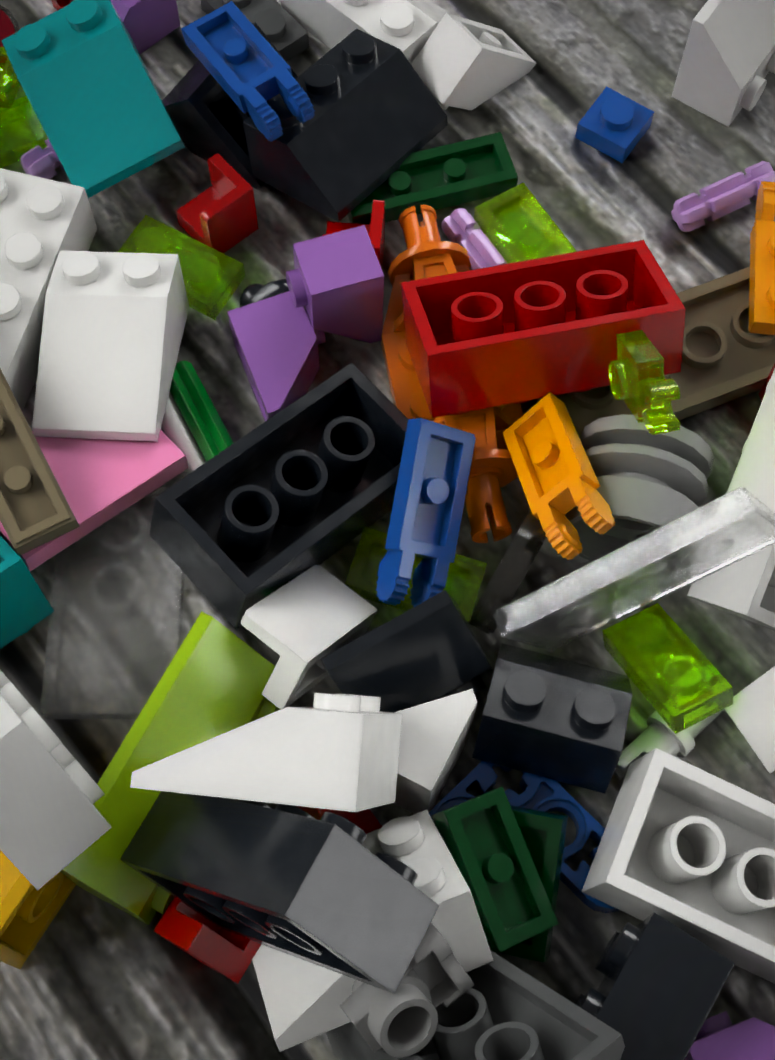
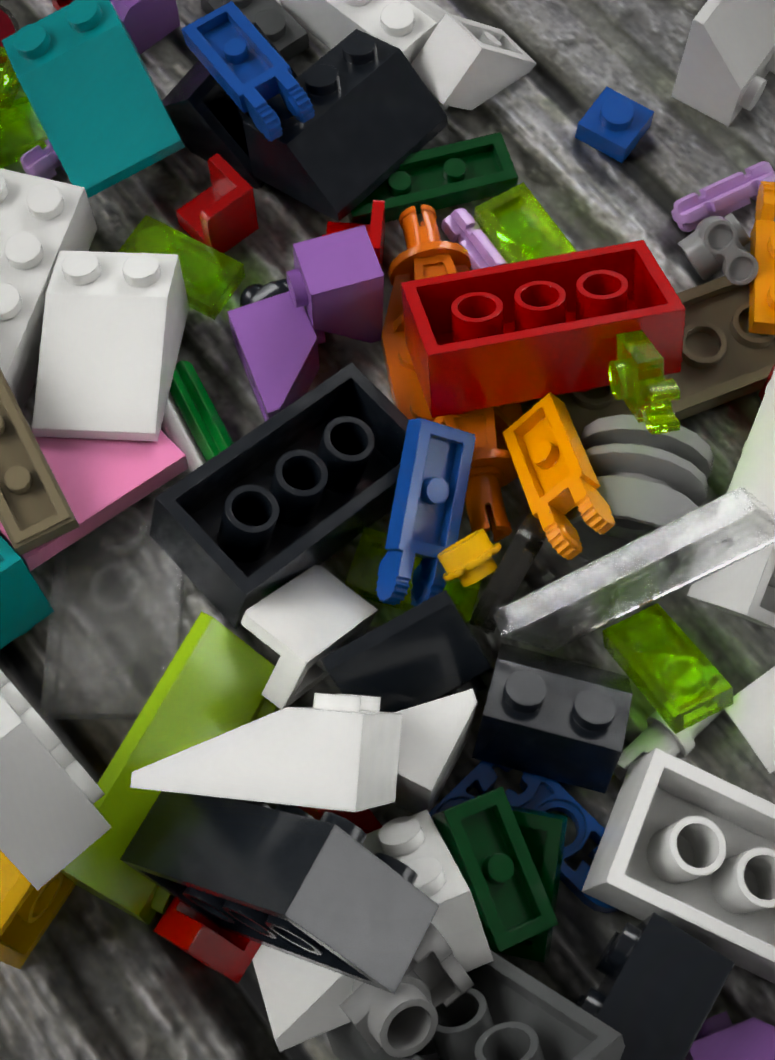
none -> yellow plate [437,528,502,588]
none -> light grey plate [678,213,759,285]

